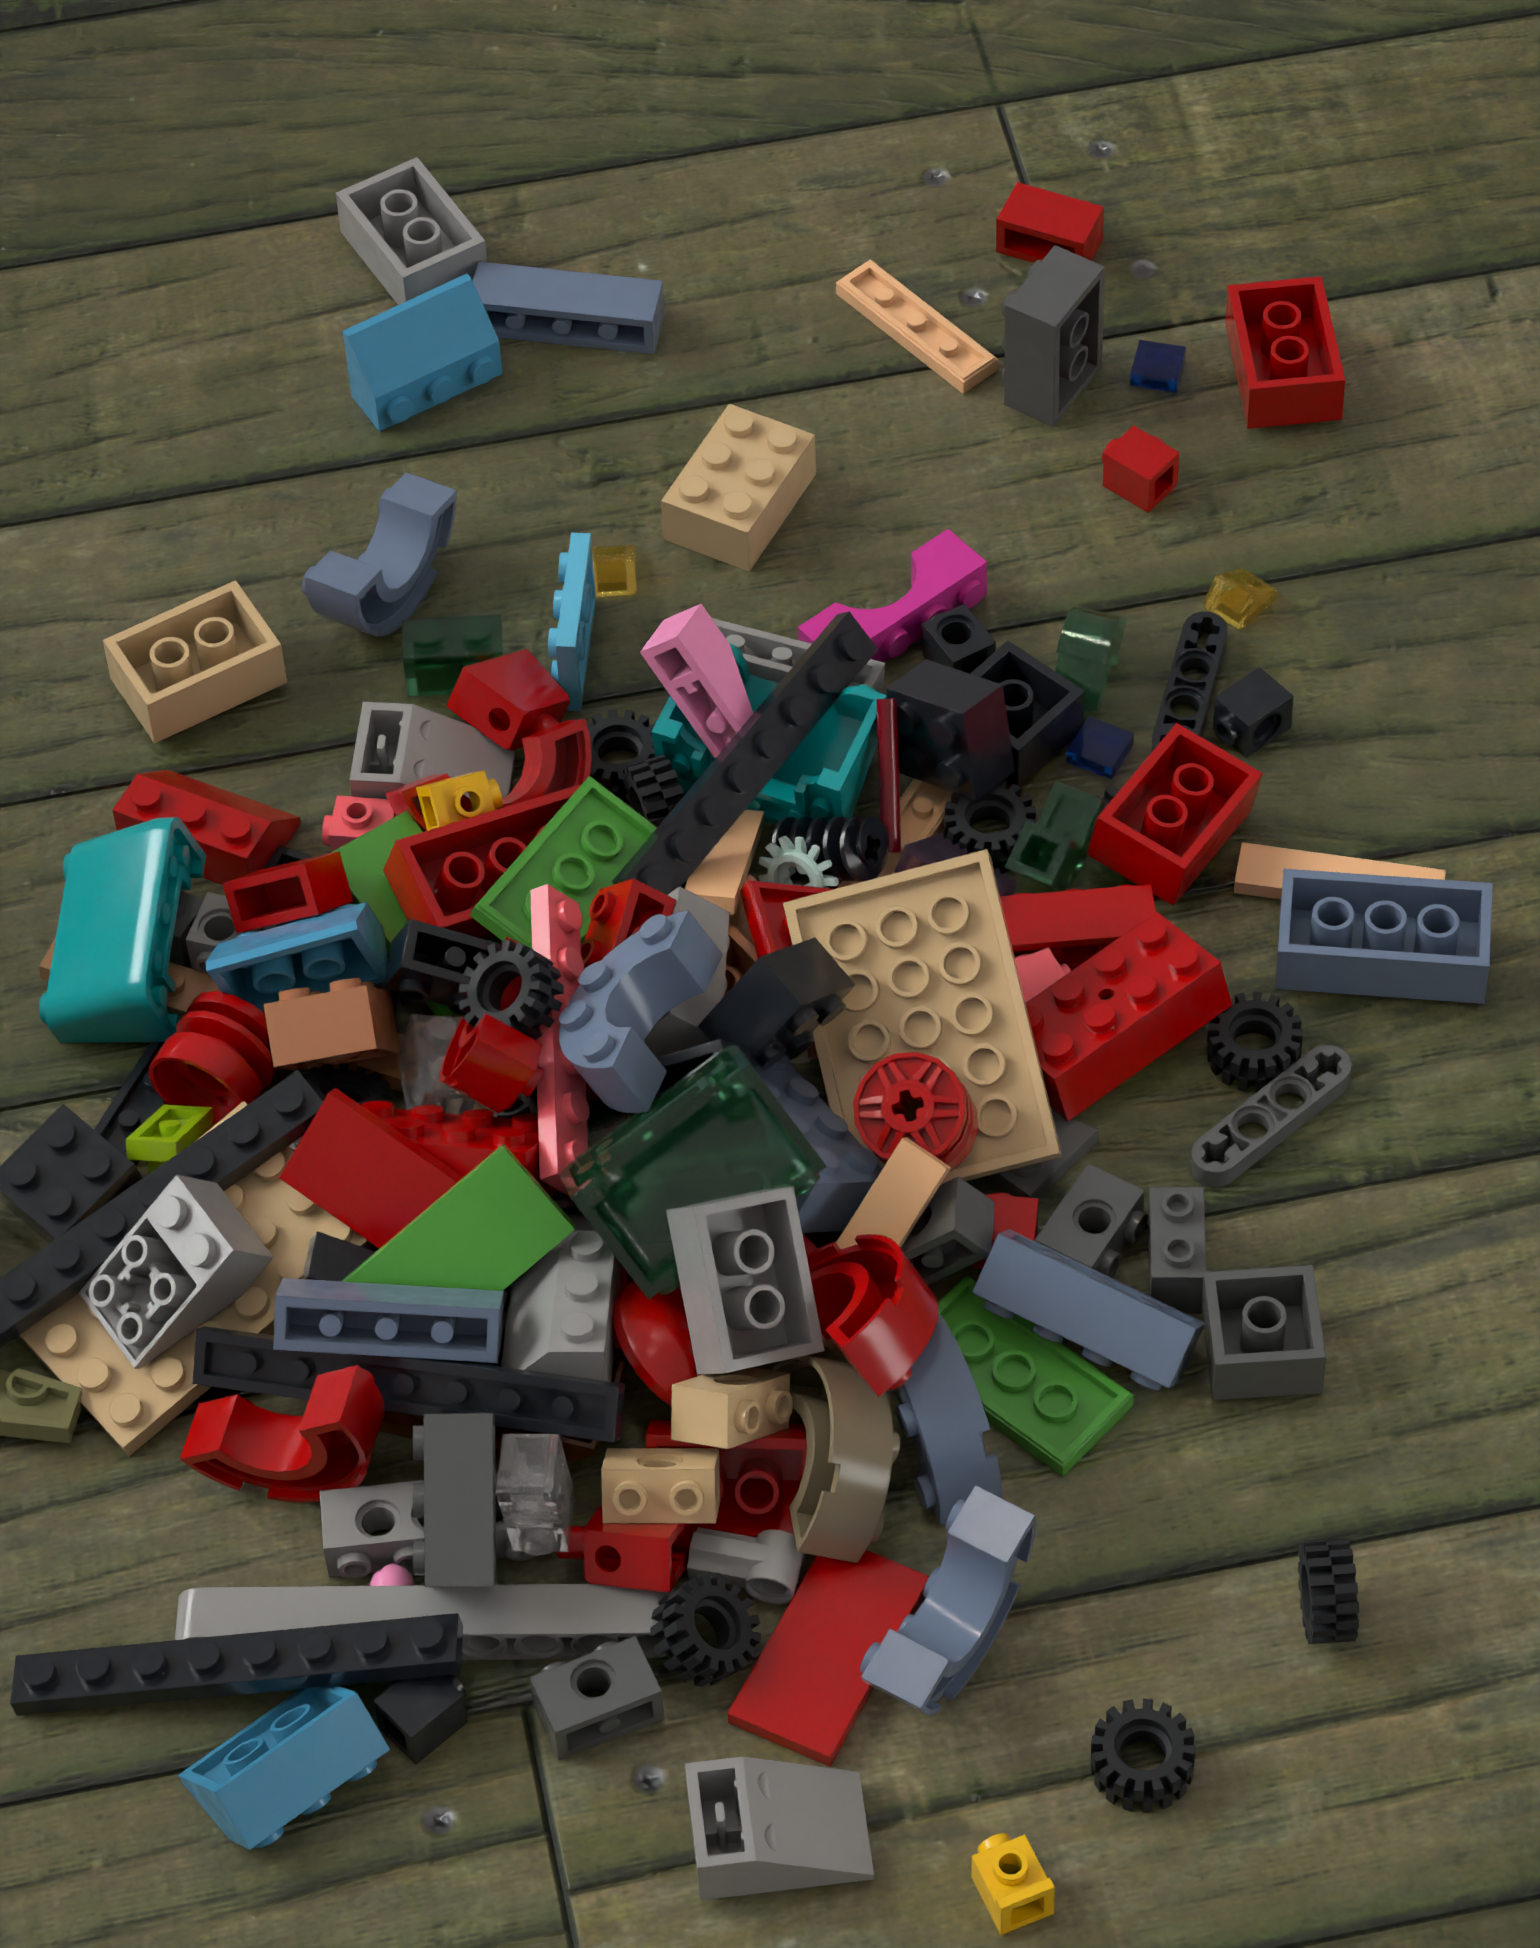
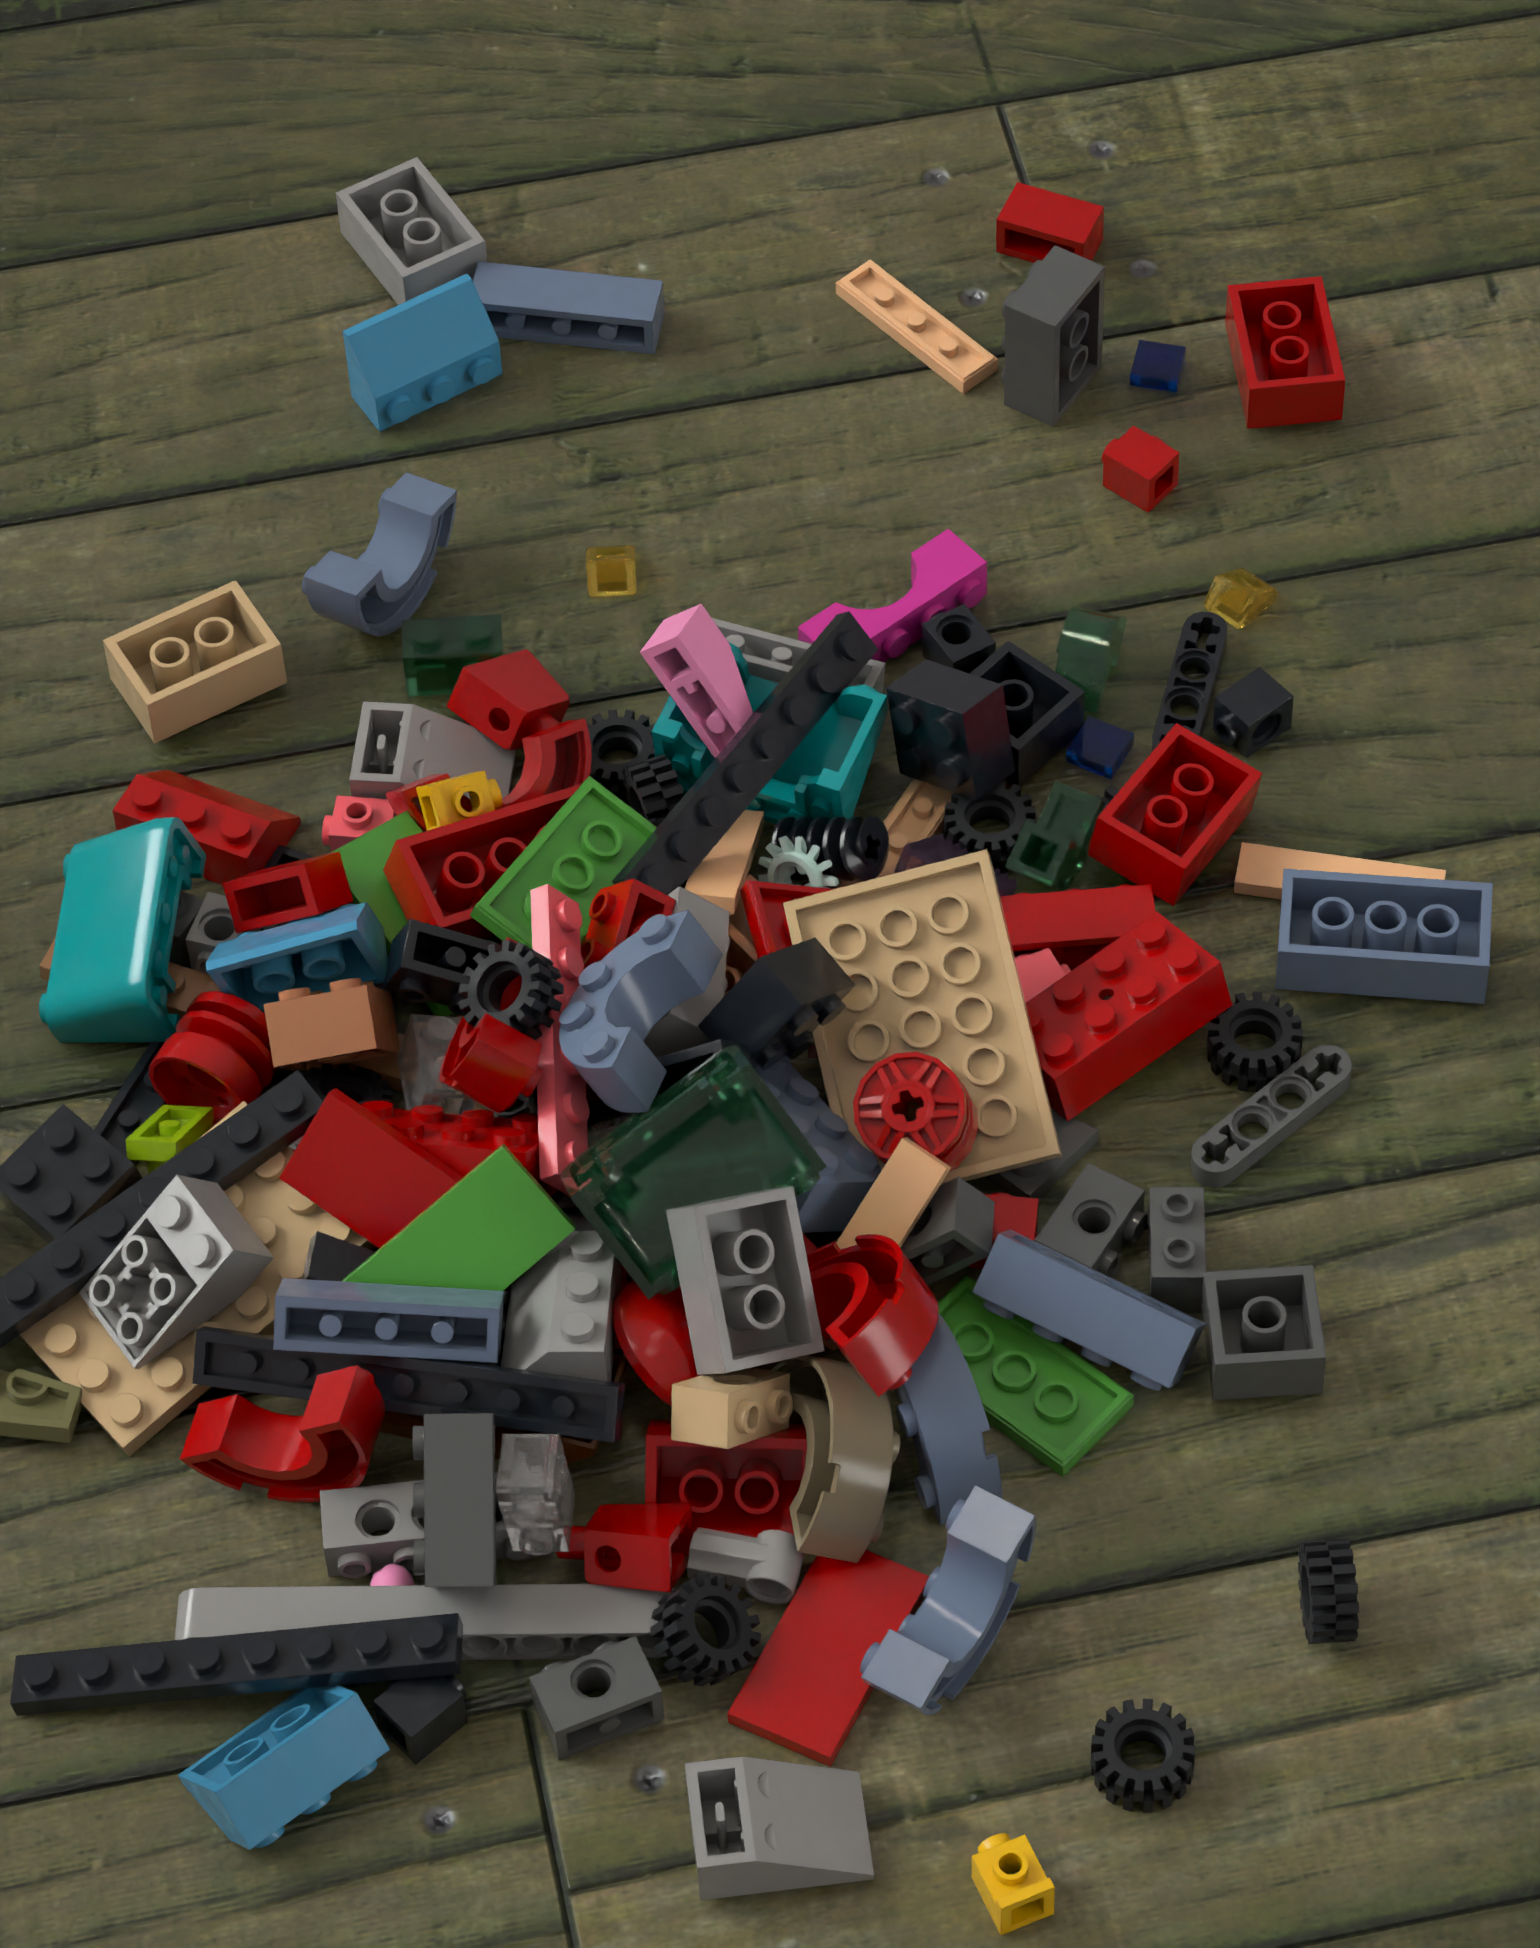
medium azure plate [548,532,596,711] -> none
tan brick [601,1448,720,1523] -> none
tan brick [661,404,816,572] -> none
dark red bar [876,698,901,853] -> none

